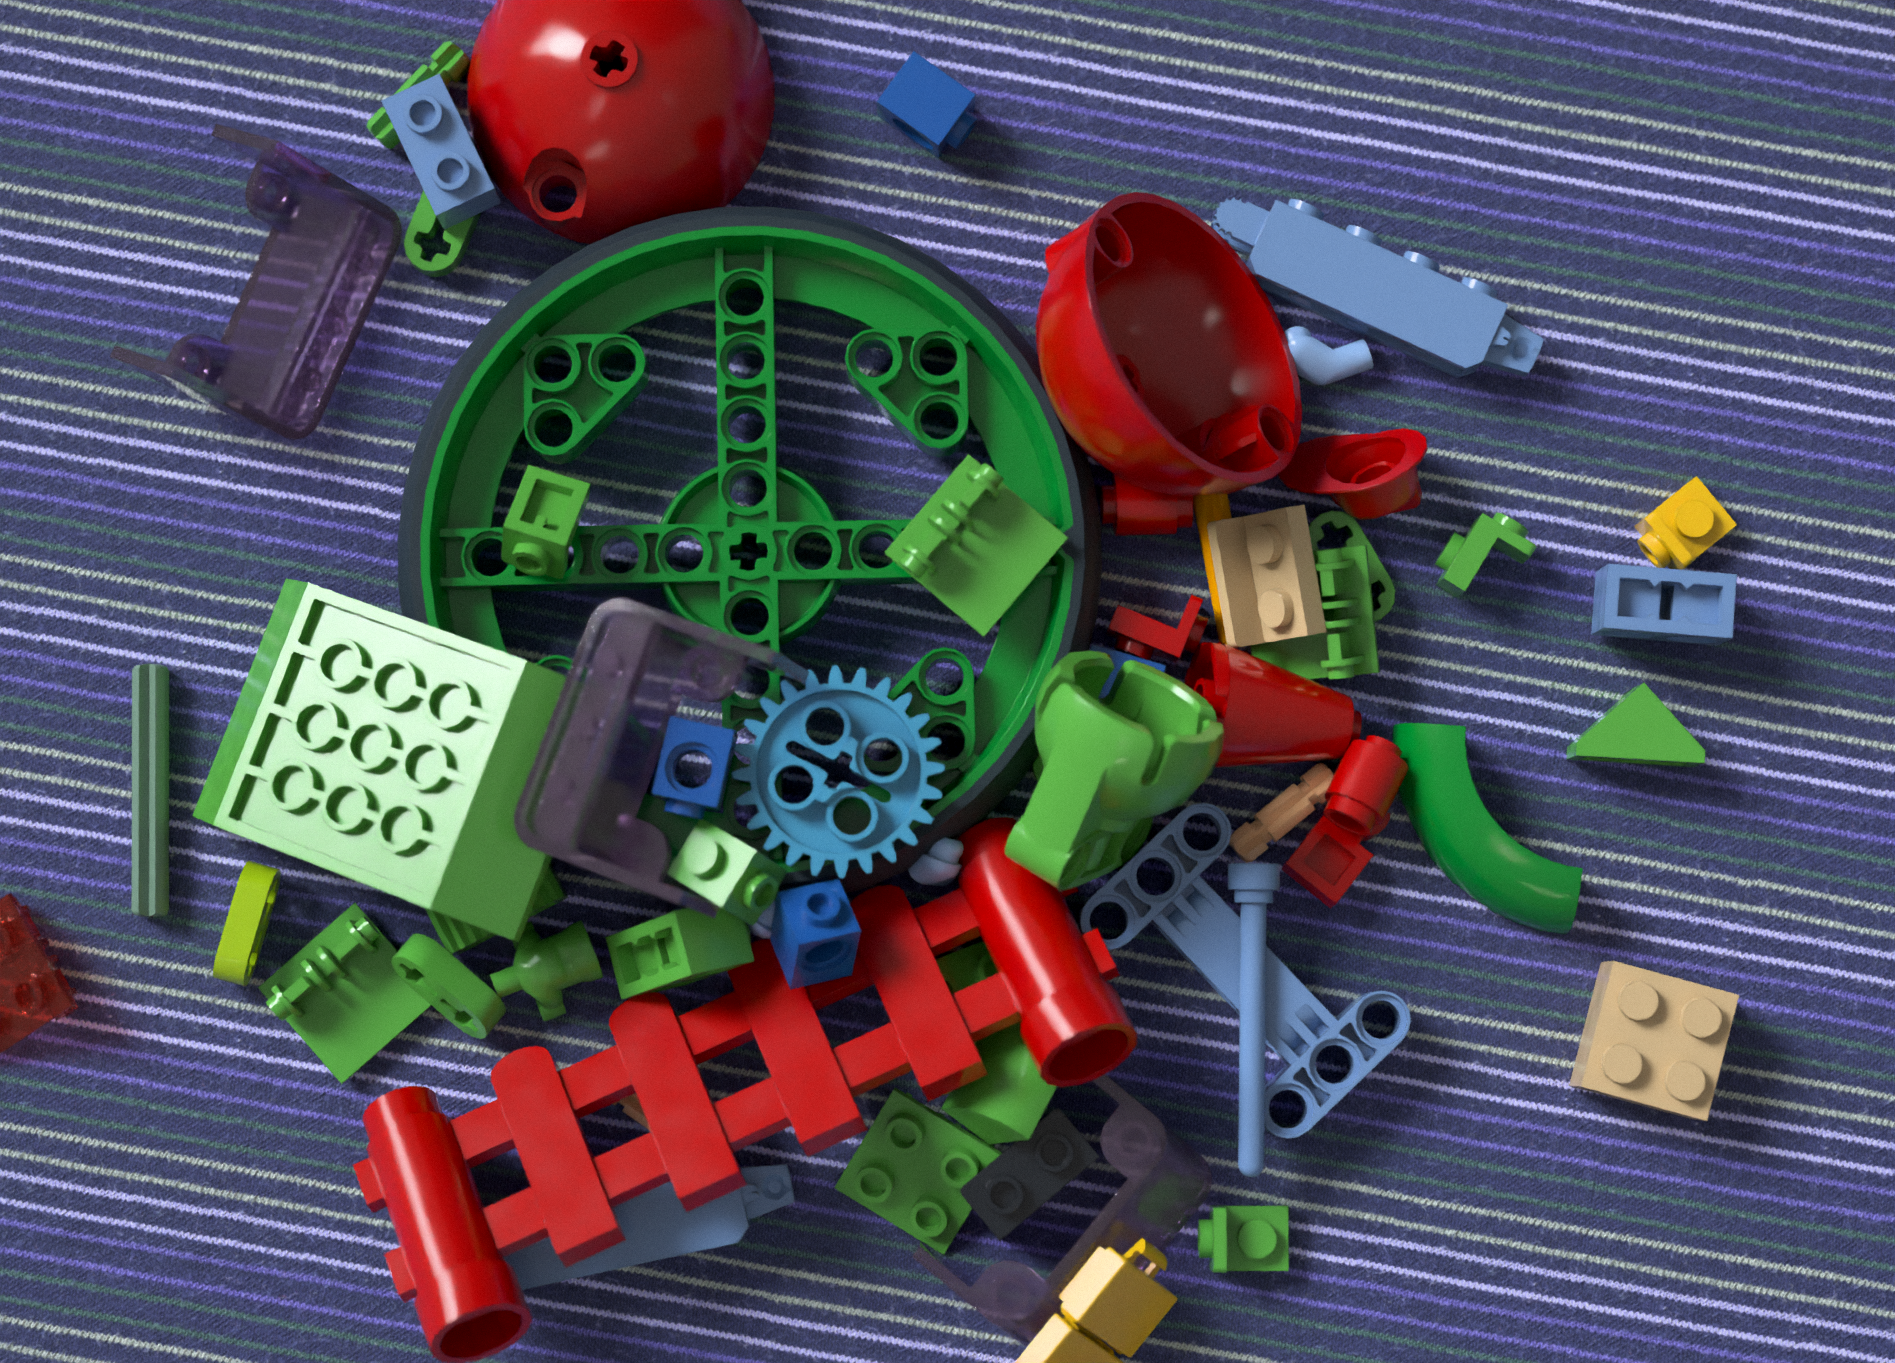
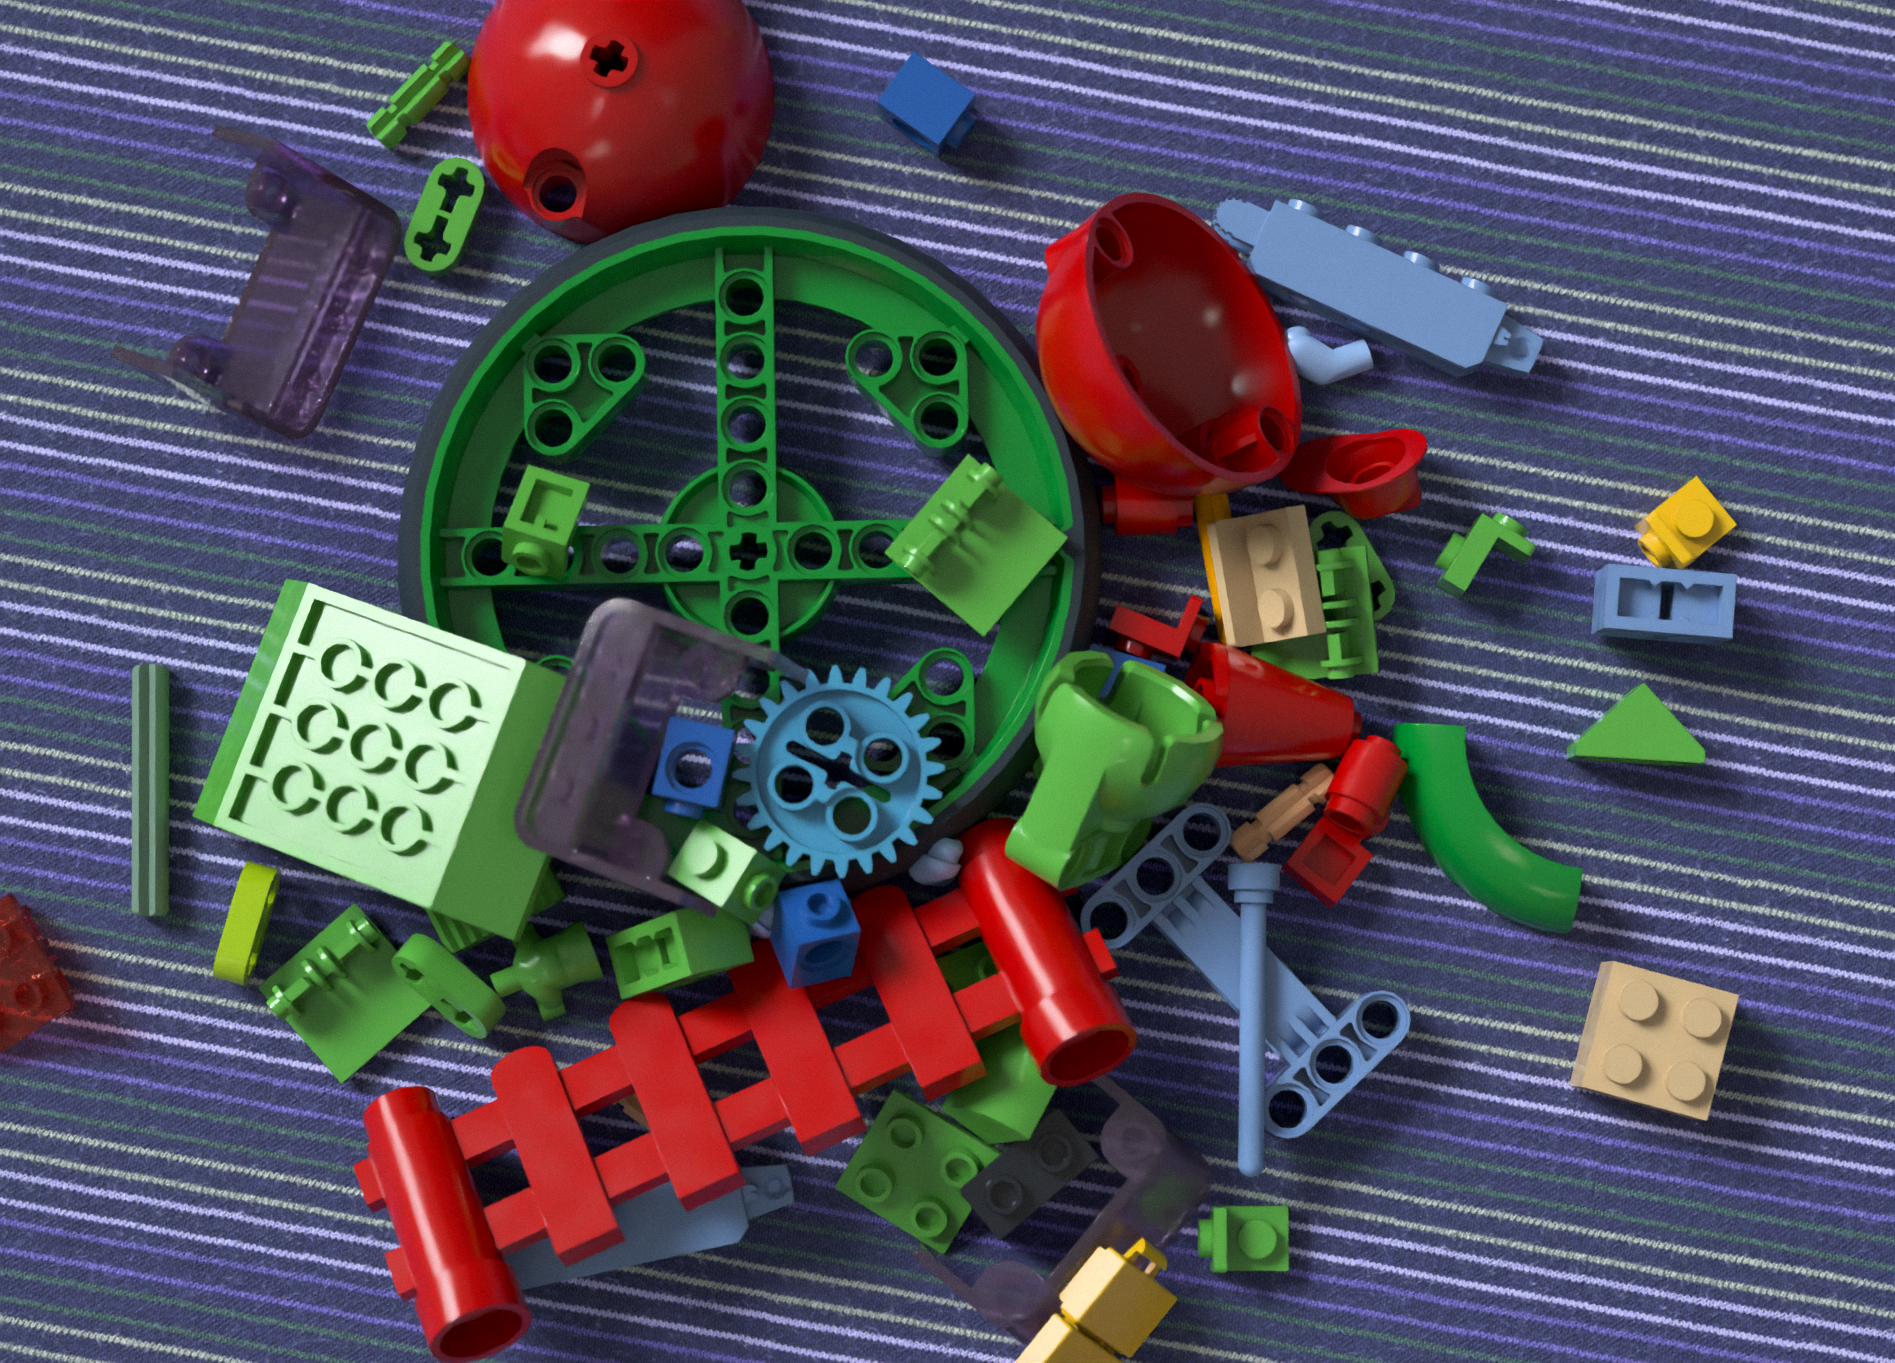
medium blue brick [381,73,501,230] -> none

